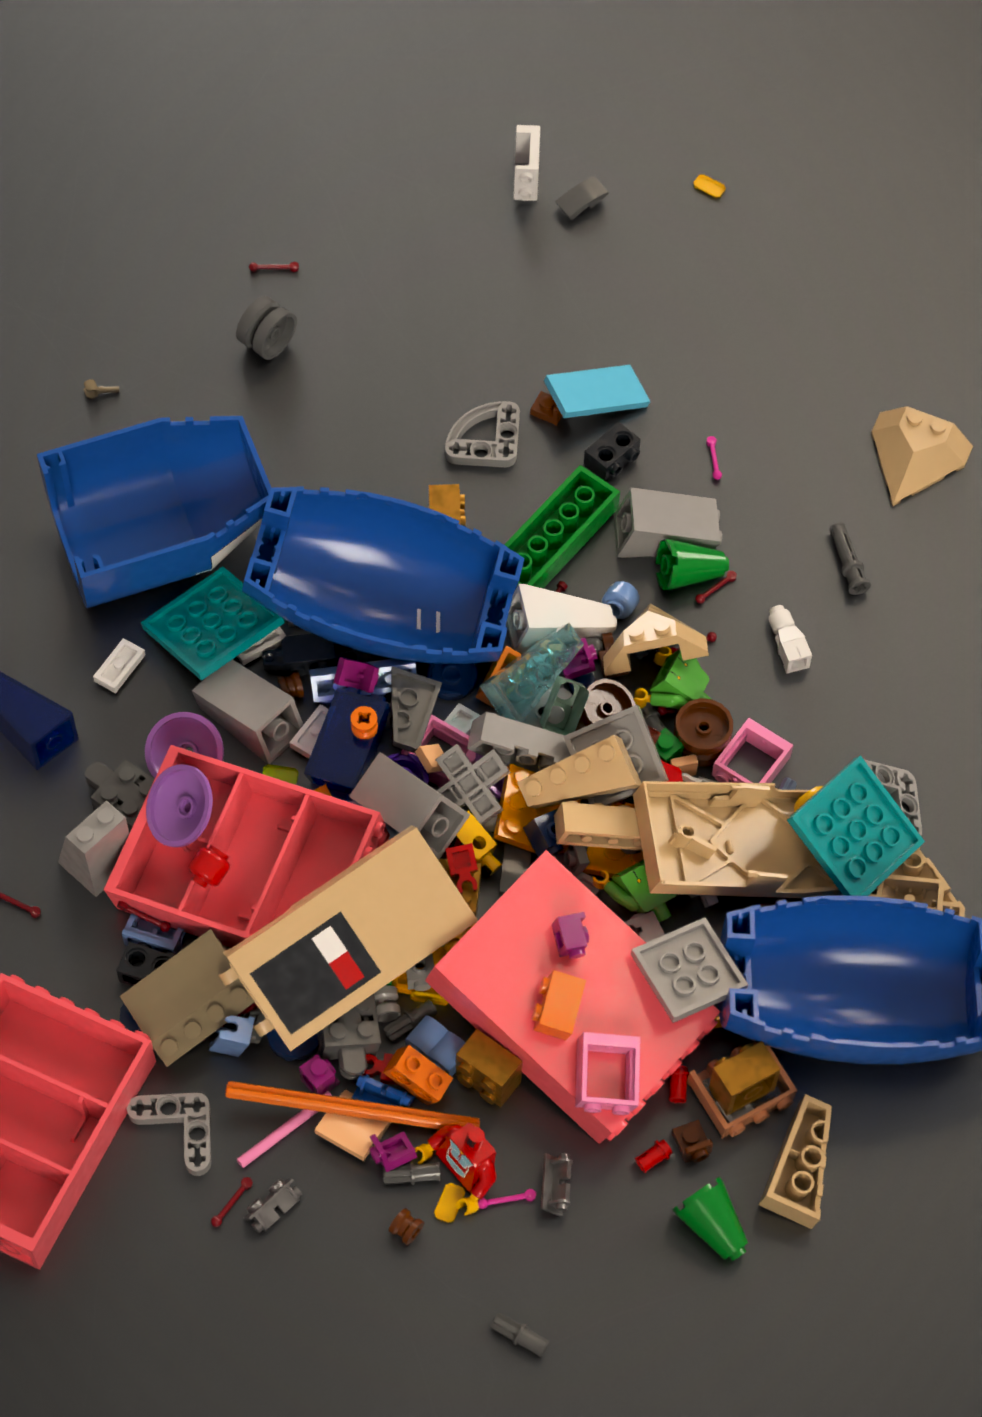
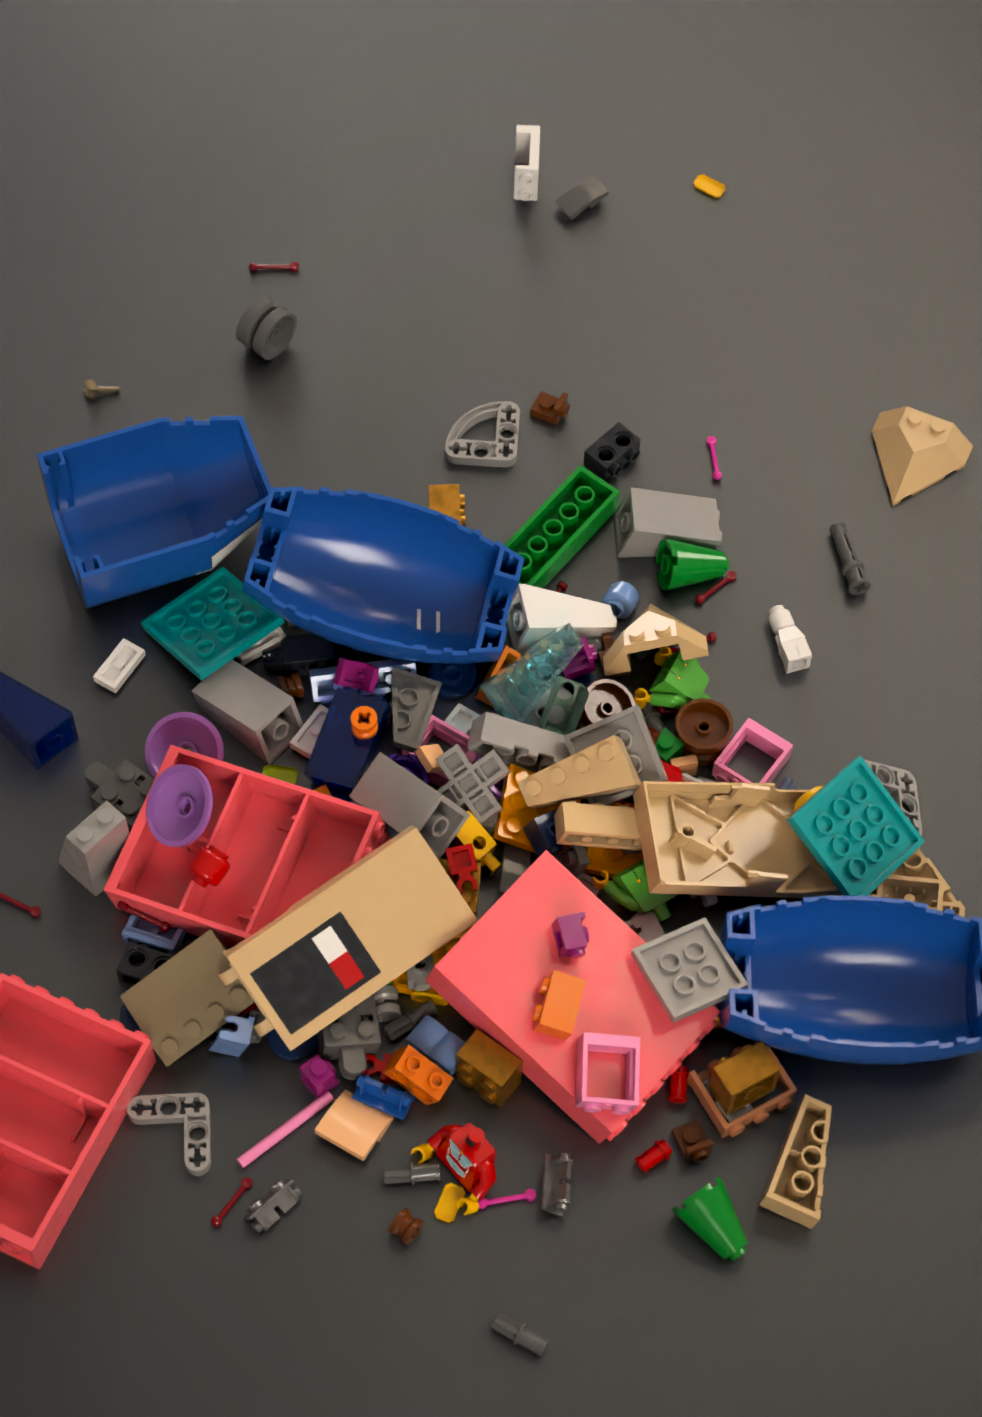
orange axle [225,1081,480,1130] -> none
magenta bracket [369,1131,417,1173] -> none
medium azure tile [544,365,651,418] -> none

